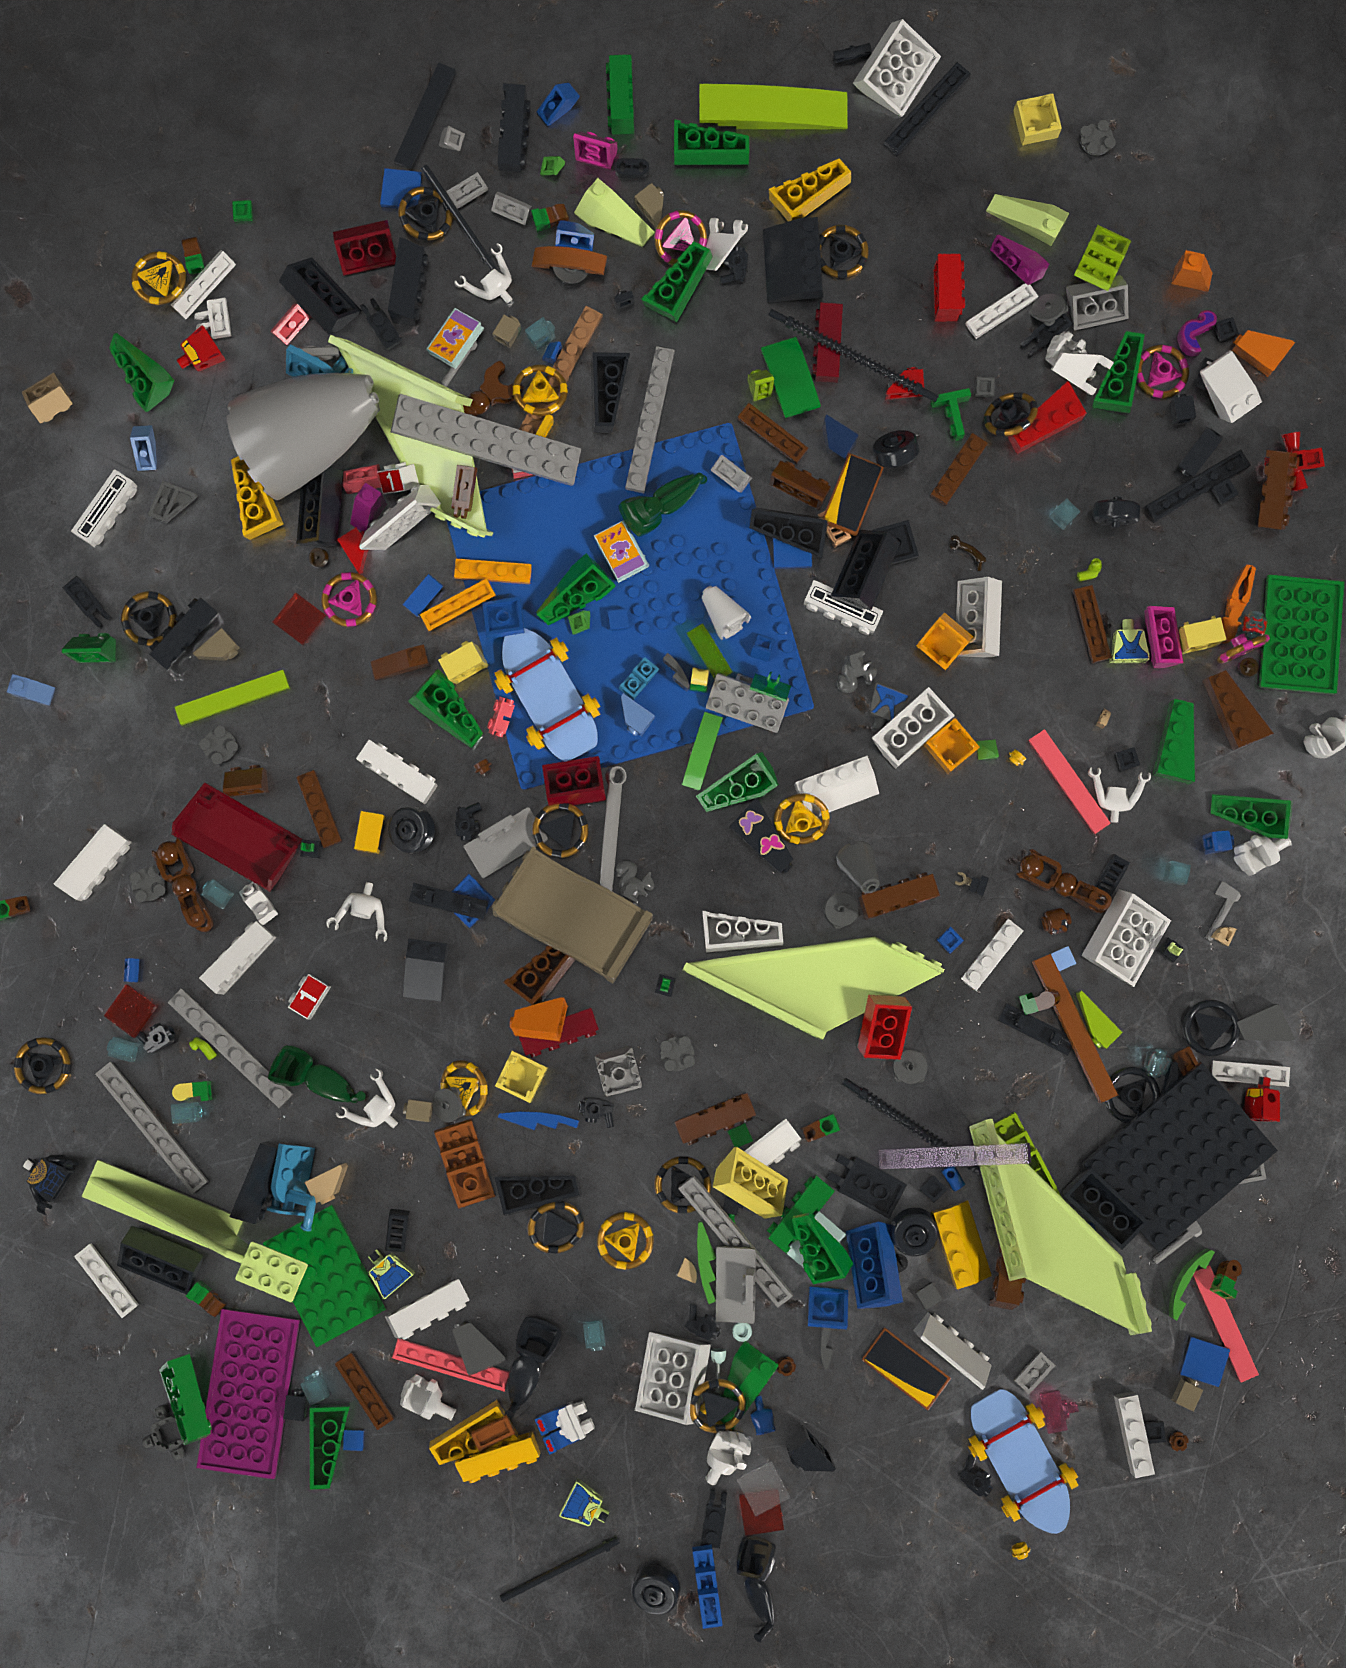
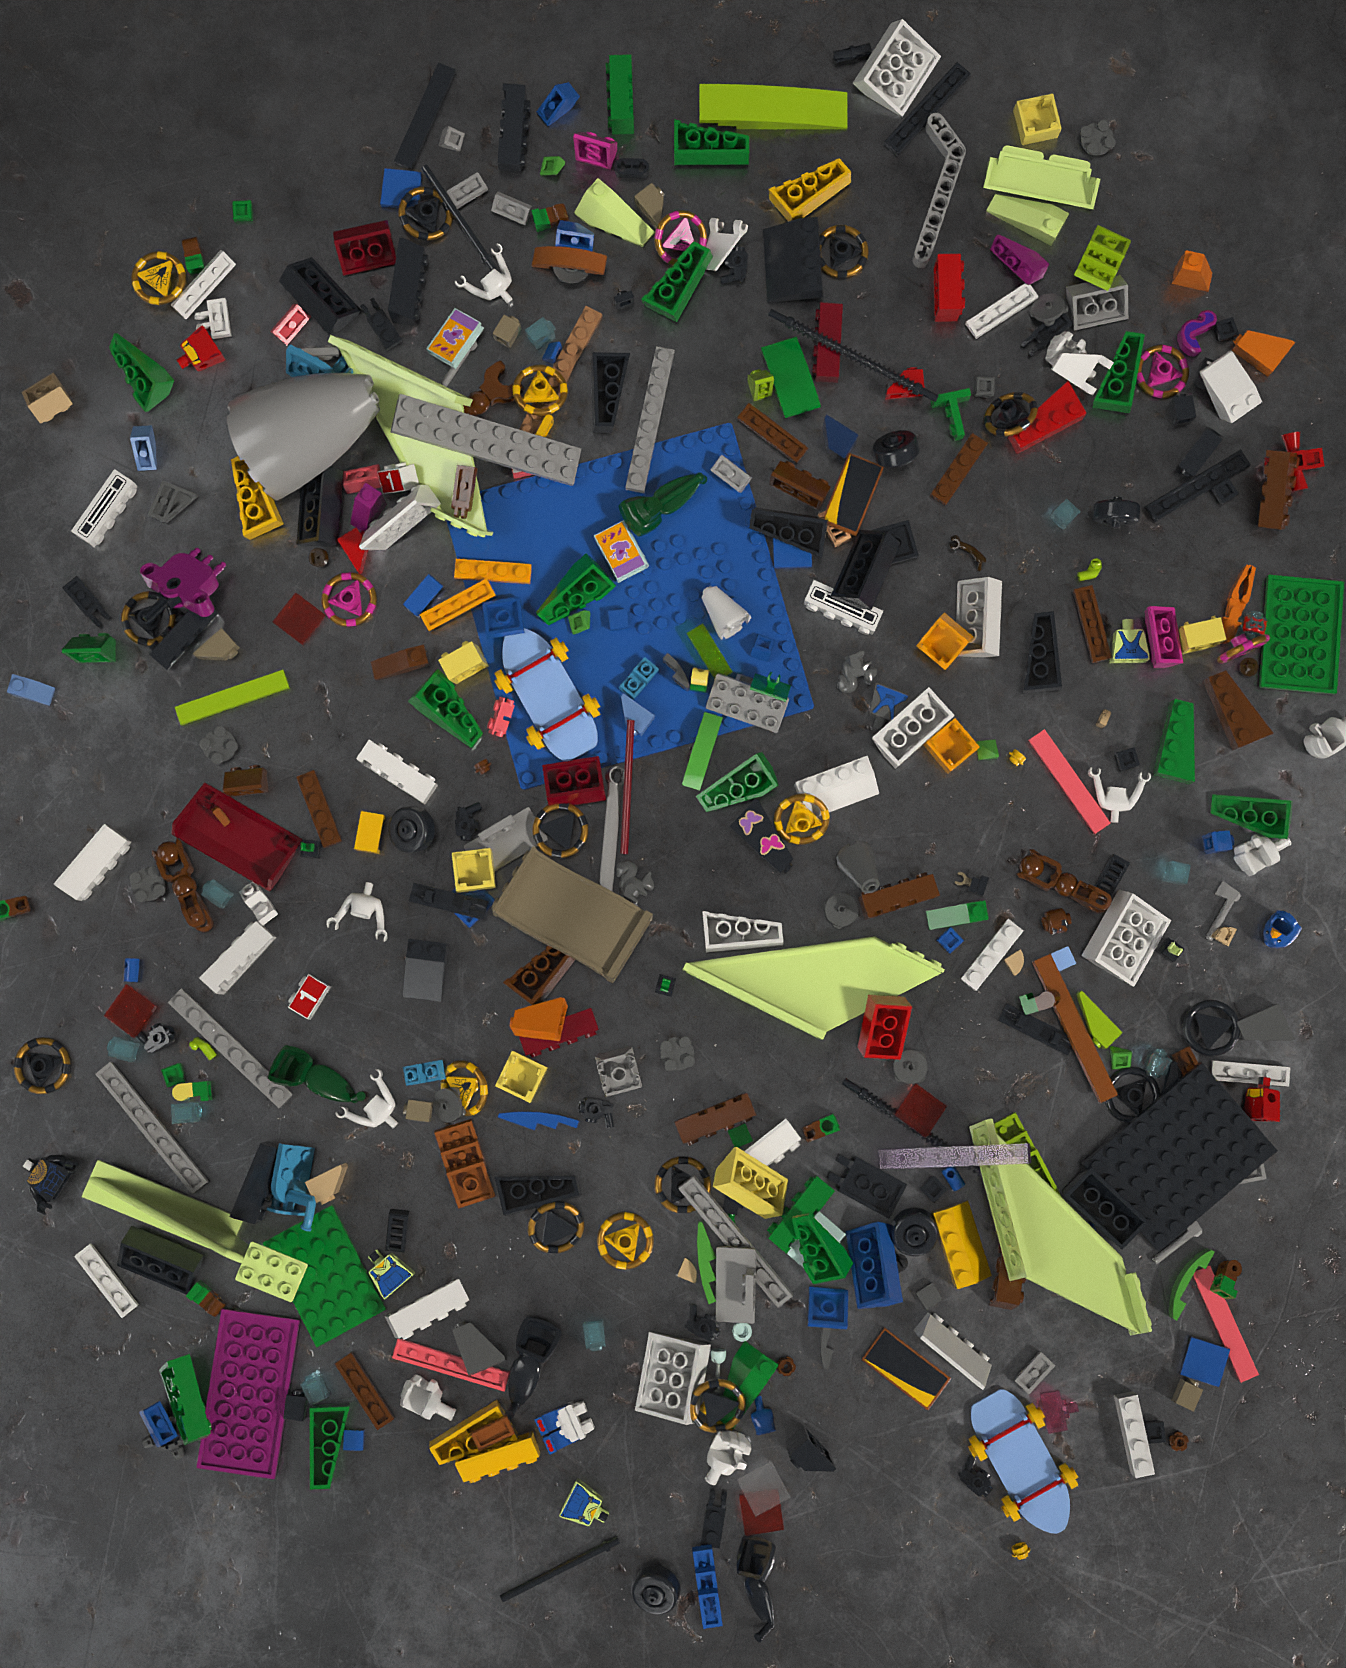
none -> blue slope [139,1401,178,1447]
none -> magenta piece [140,548,226,623]
none -> green tile [161,1063,187,1088]
none -> dark orange tile [212,806,230,827]
none -> dark azure slope [403,1060,446,1086]
none -> light yellow container [452,848,496,893]
none -> dark red piece [620,720,635,854]
none -> clear red tile [894,1083,947,1138]
none -> light grey beam [912,113,966,268]
none -> slope [926,900,989,930]
none -> yellowish green slope [983,145,1100,209]
none -> tan tile [1004,949,1024,976]
none -> black wedge [1023,611,1062,694]
none -> bright green slope [1110,1046,1132,1069]
none -> blue piece [1263,910,1302,949]

